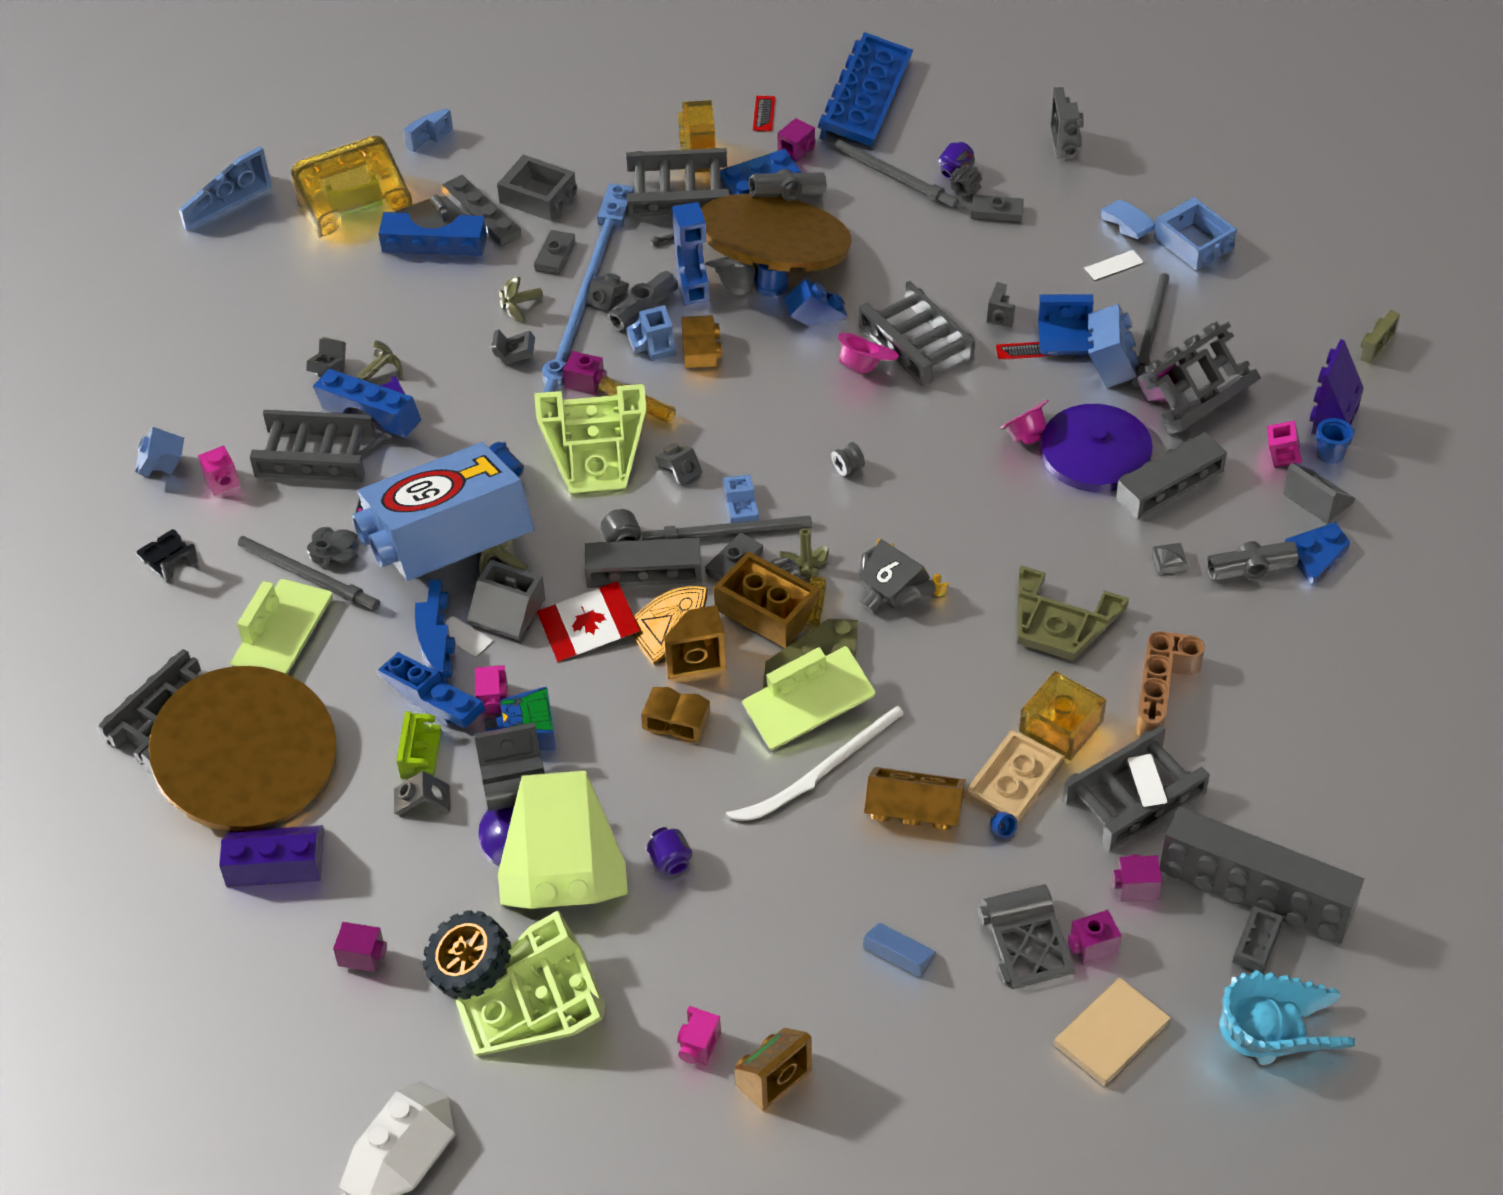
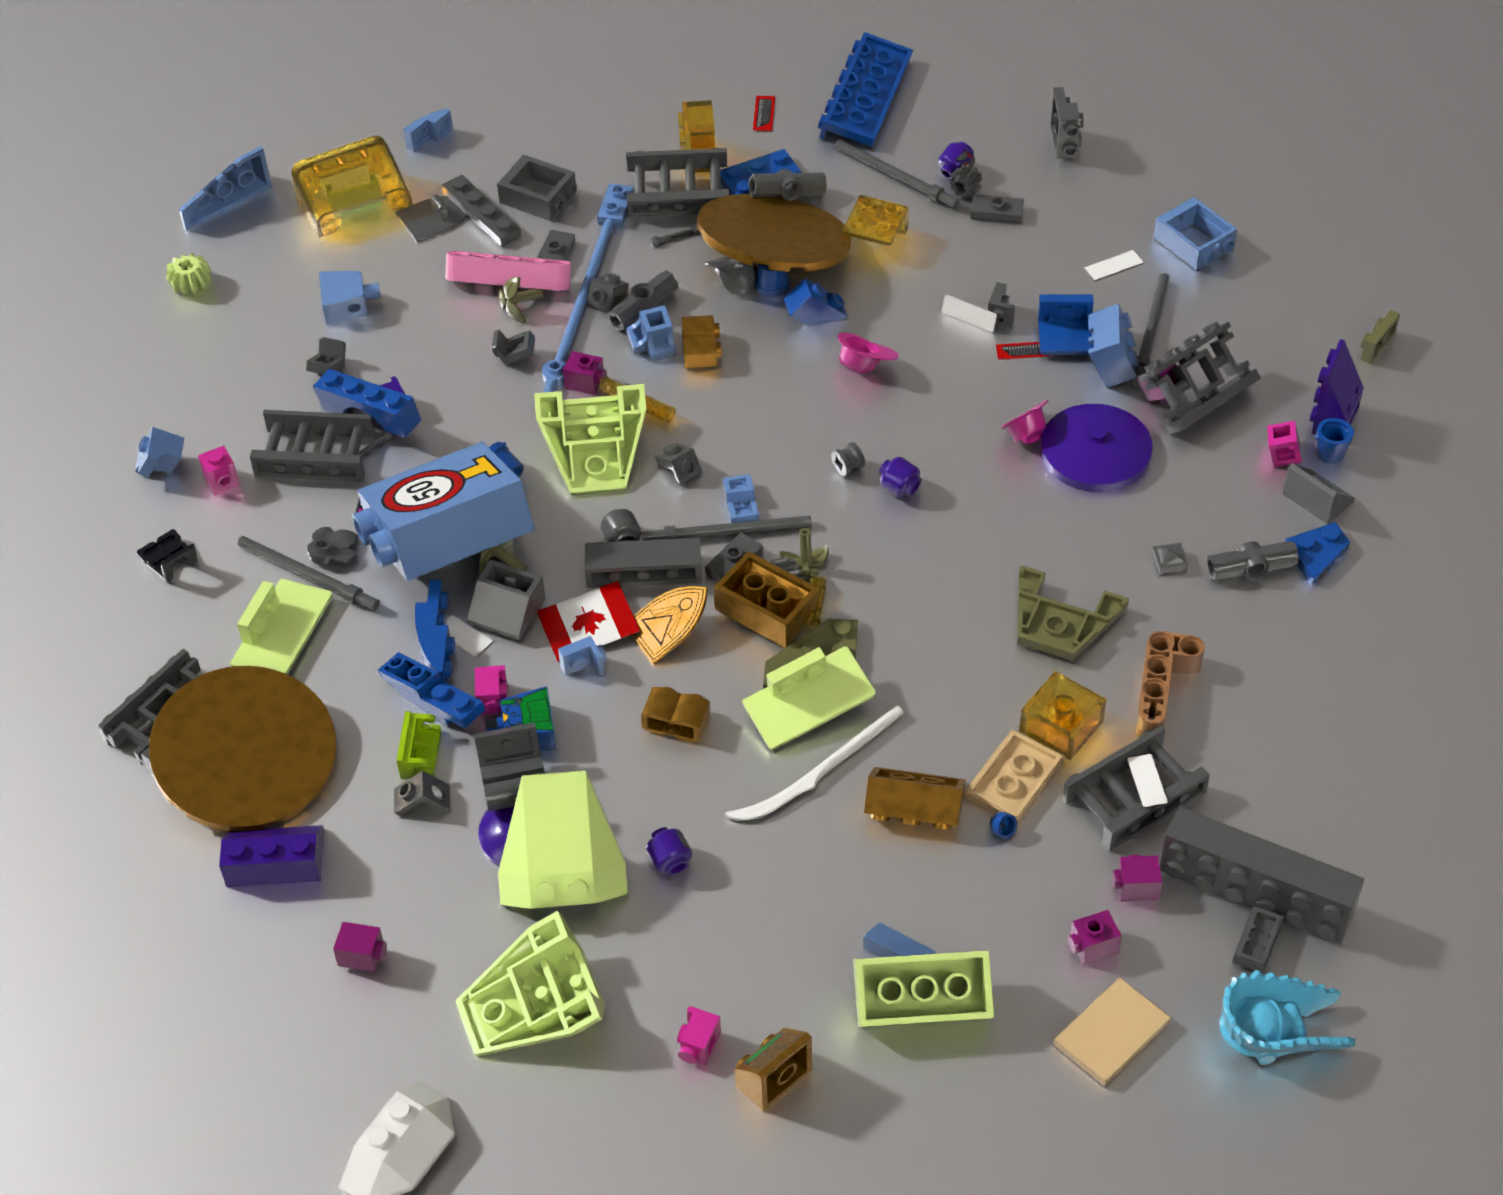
olive plant [357,340,403,381] -> none
blue arch [378,212,487,256] -> none
black wheel [423,910,511,1000] -> none
pearl gold slope [664,605,726,679] -> none
blue arch [672,202,710,306] -> none
magenta brick [777,118,816,162] -> none
dark grey fence [859,281,975,386] -> none
dark grey torso [859,539,949,613] -> none
dark grey piece [978,884,1075,989] -> none
medium blue slope [1100,199,1155,239] -> none
dark grey brick [1116,432,1227,519] -> none
none -> yellowish green gear [166,253,211,296]
none -> medium blue torso [319,271,381,325]
none -> bright pink beam [446,251,571,291]
none -> medium blue bracket [558,636,607,675]
none -> clear yellow bracket [843,195,908,246]
none -> yellowish green brick [853,950,994,1027]
none -> dark purple head [879,457,922,498]
none -> white sticker [942,294,997,332]

